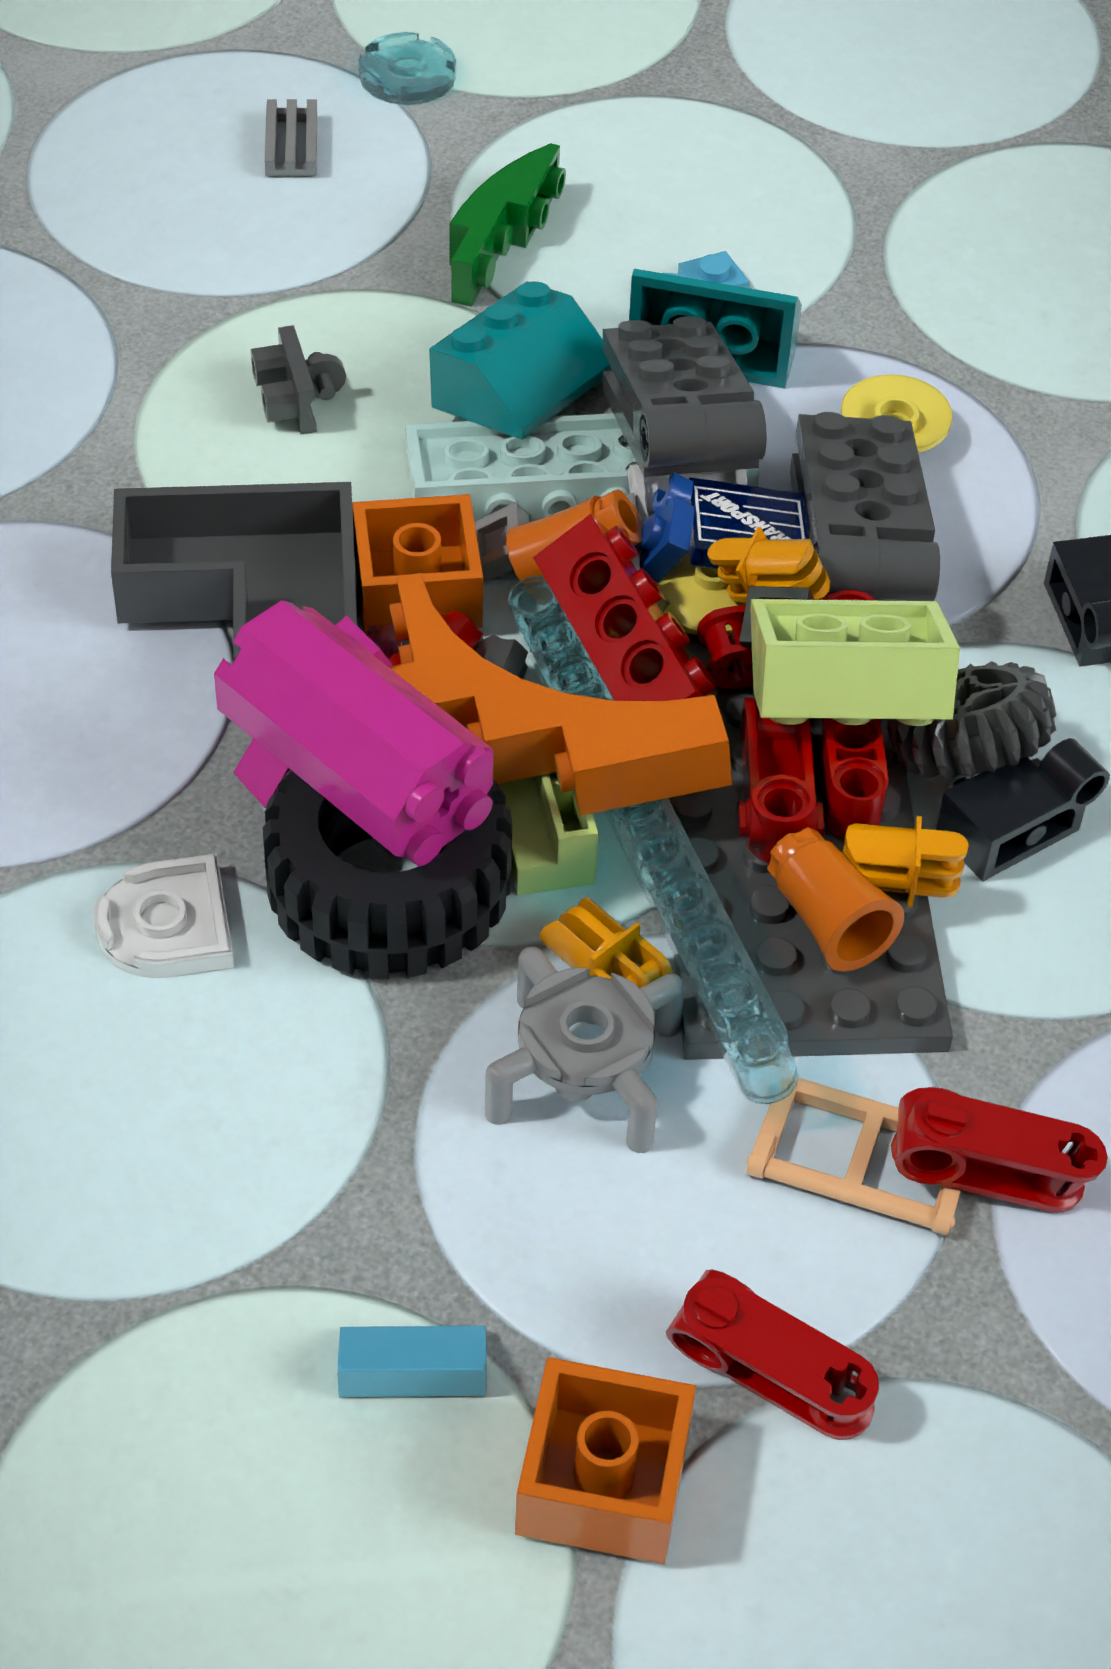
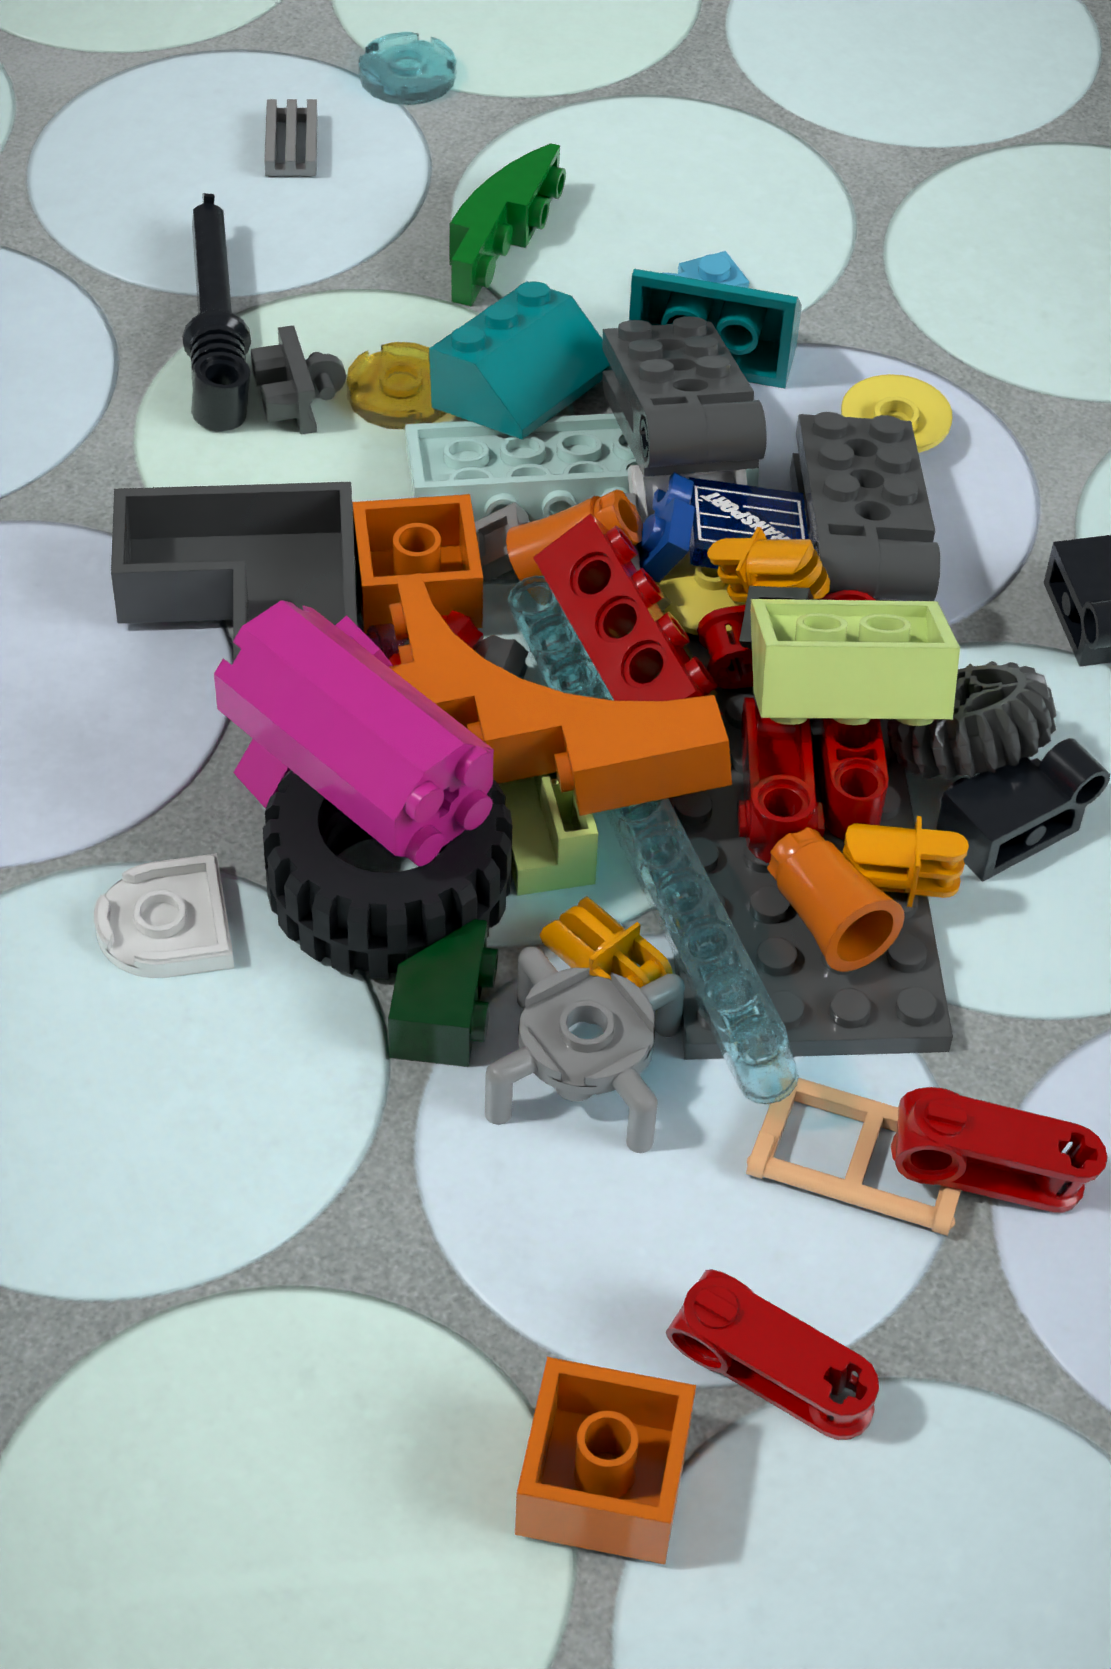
medium azure slope [337,1326,487,1397] -> none
none -> black piece [182,193,251,431]
none -> clear yellow tile [346,342,446,429]
none -> dark green slope [388,919,498,1067]

